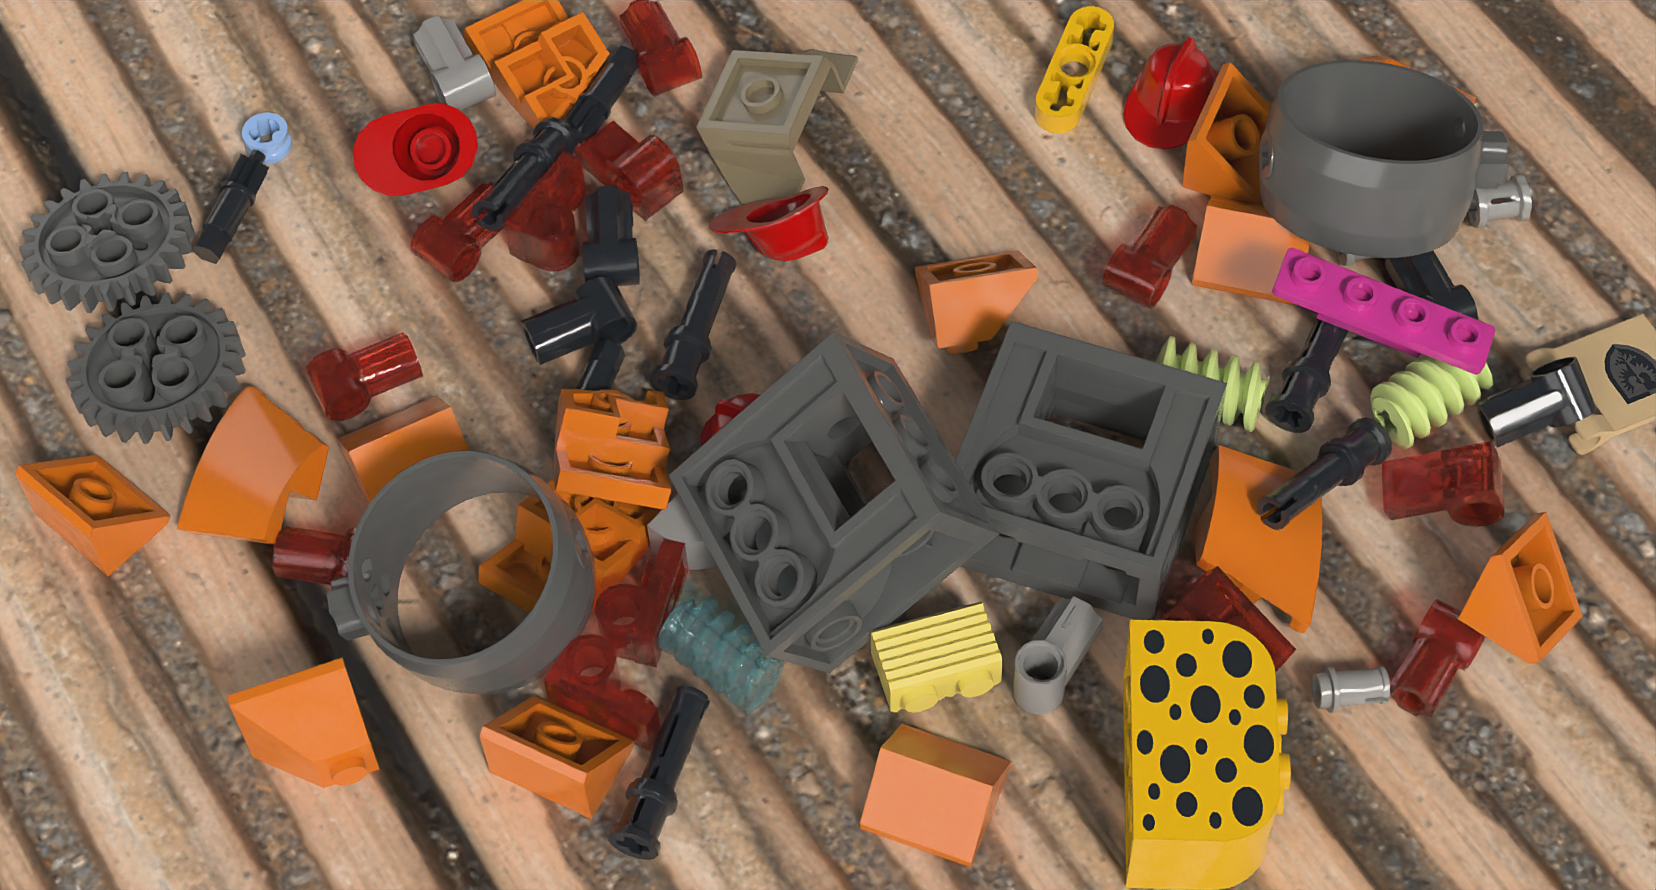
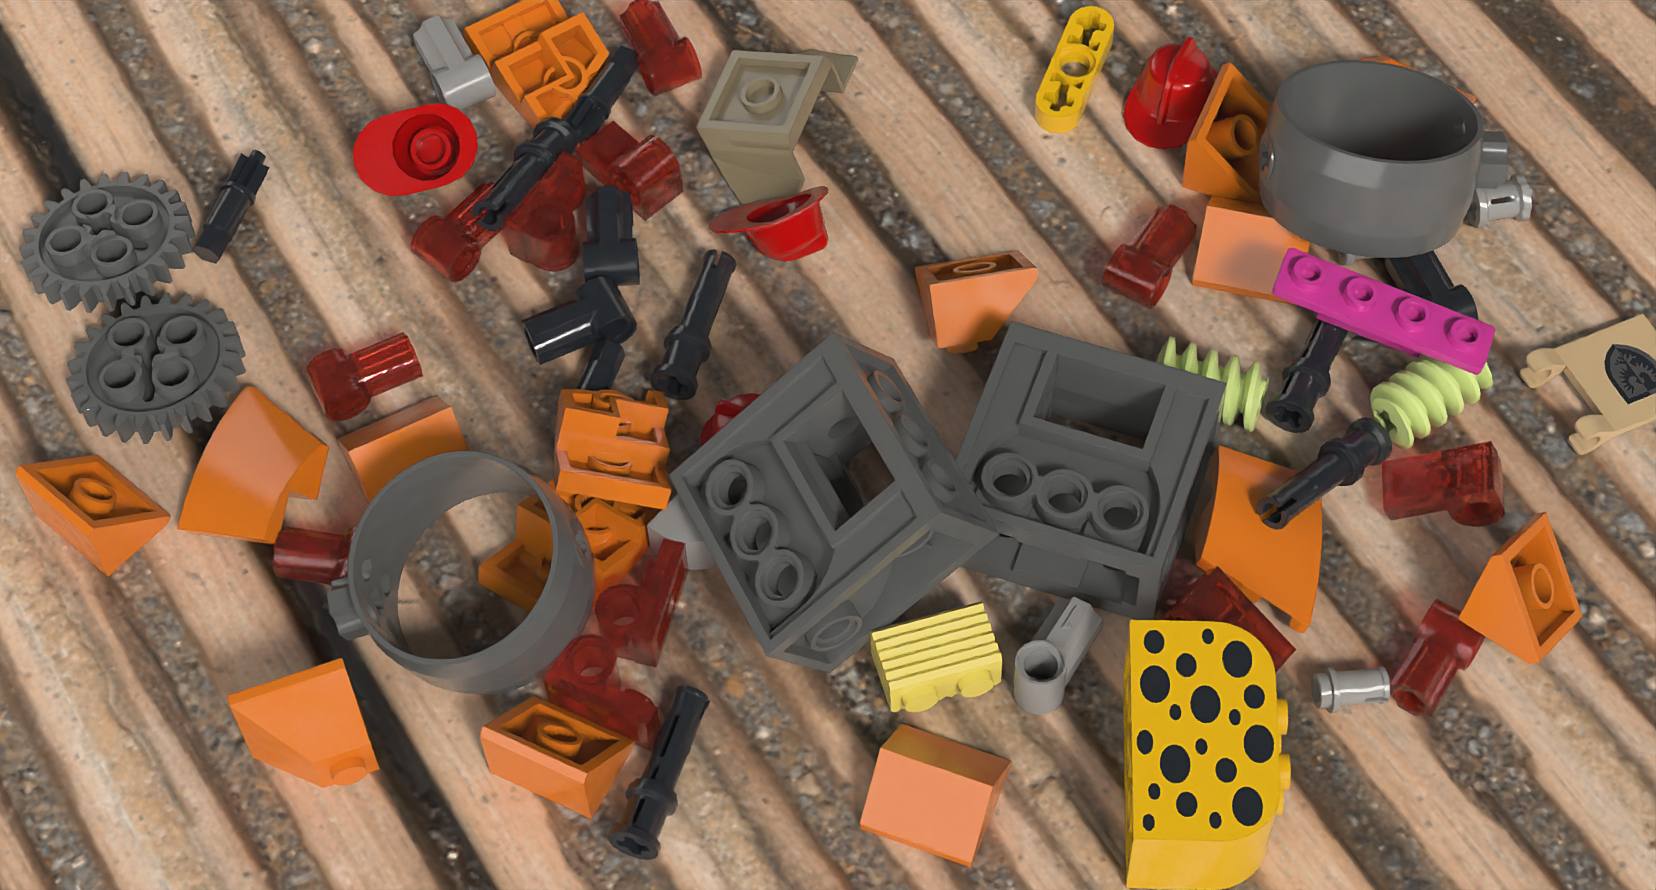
light blue bush [242,112,292,164] -> none
clear light blue piece [658,597,786,714] -> none
black piece [1475,357,1597,448] -> none

